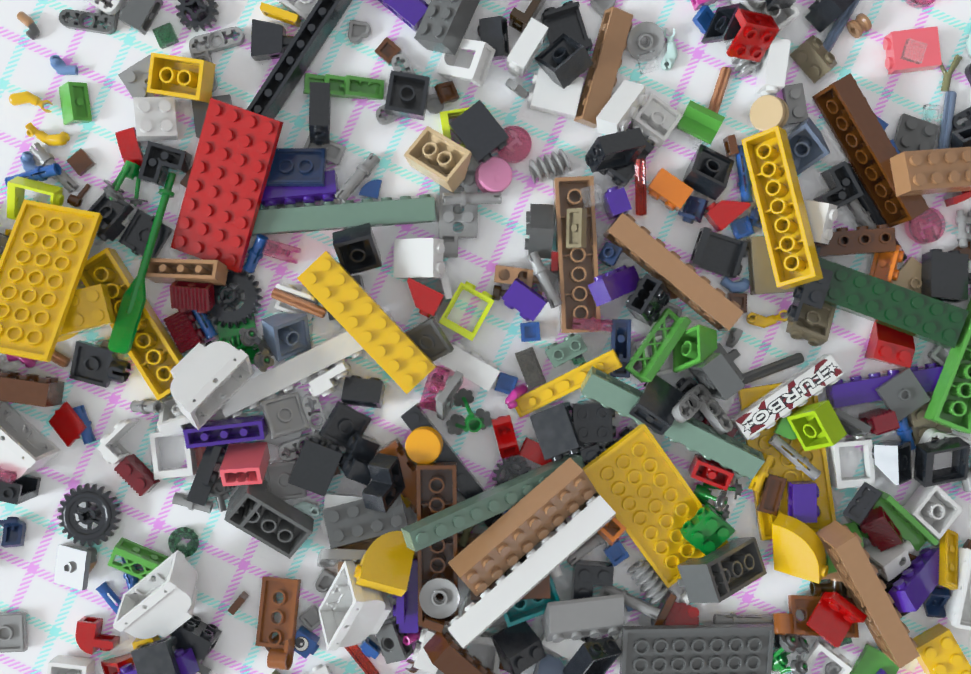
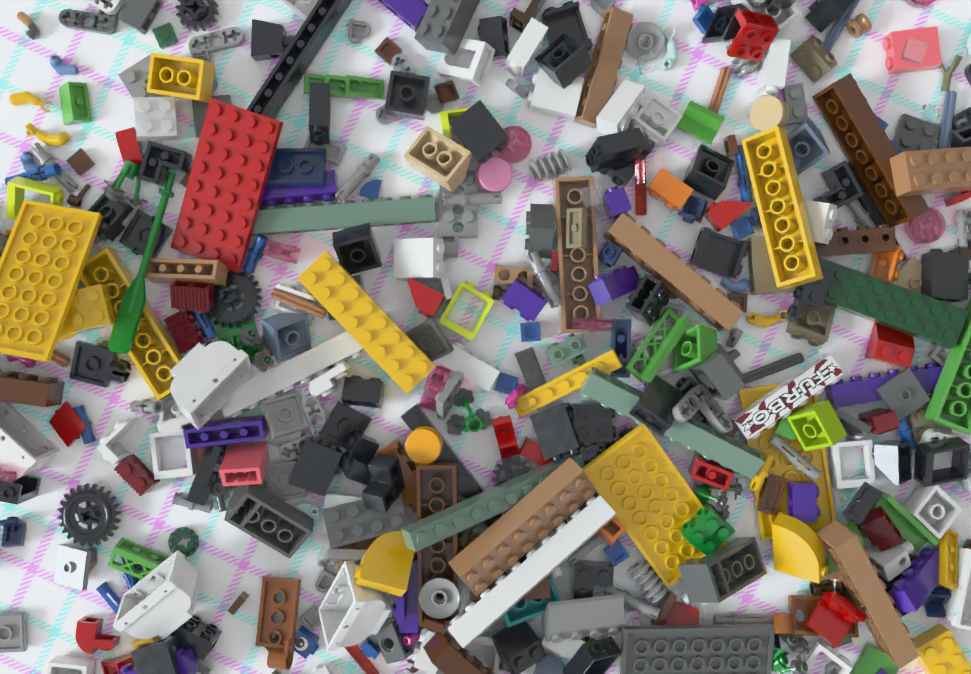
yellow tile [260,2,302,27] -> none

